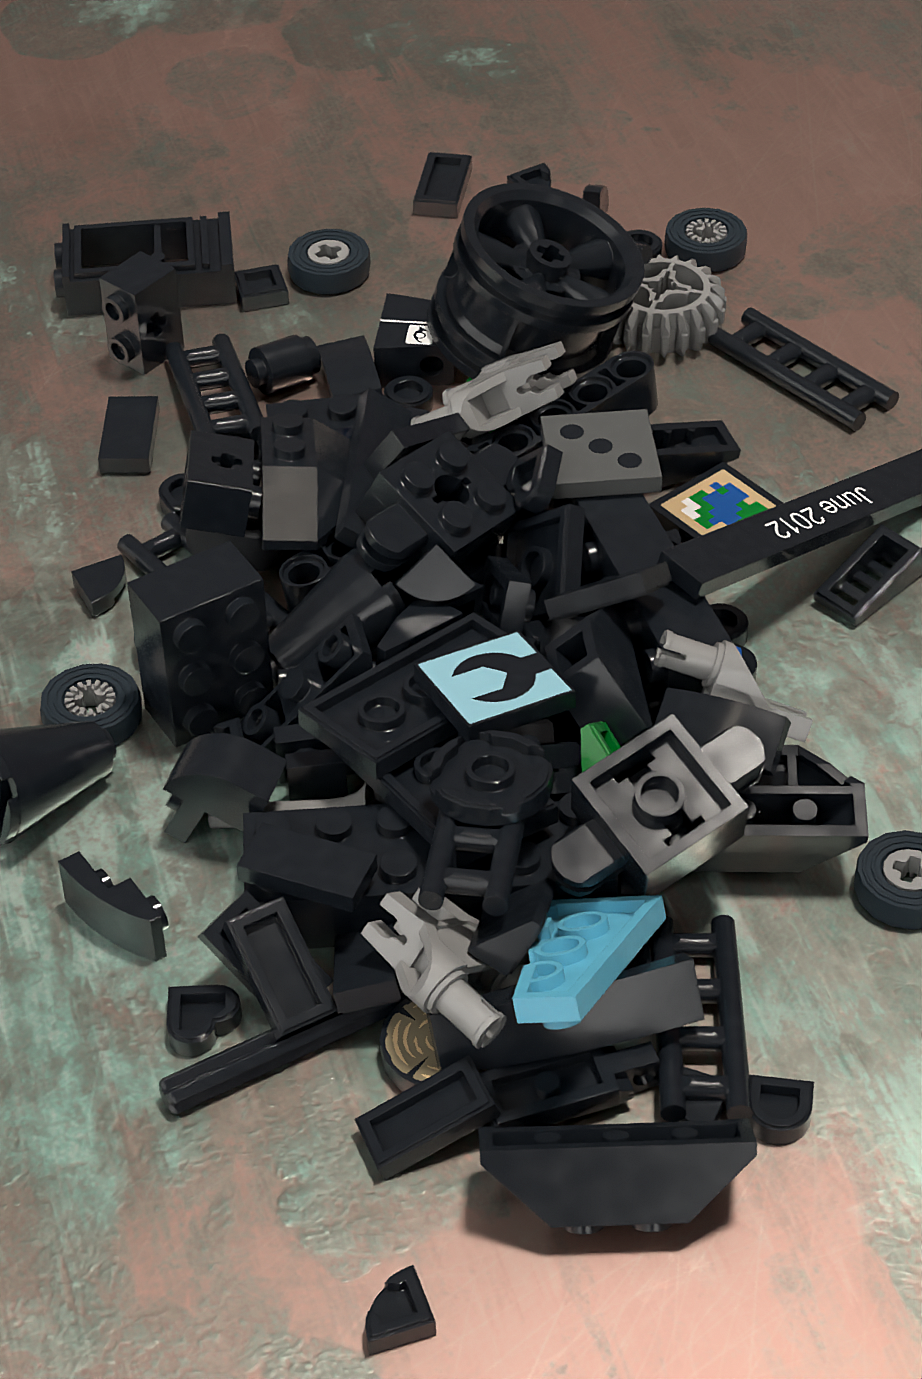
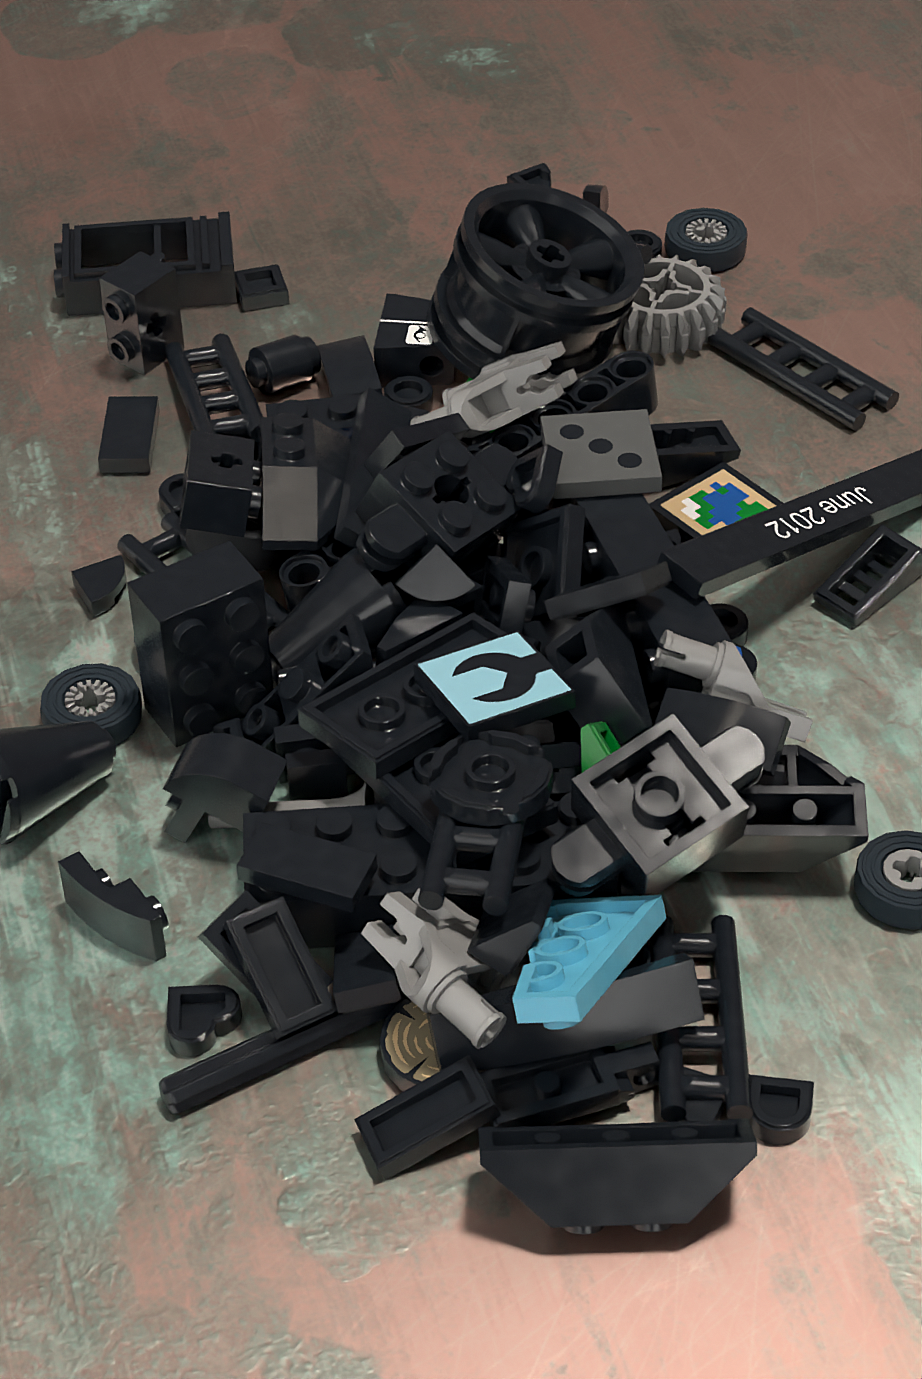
black bush [287,229,371,294] -> none
black tile [365,1265,436,1356] -> none
black tile [413,152,472,218] -> none

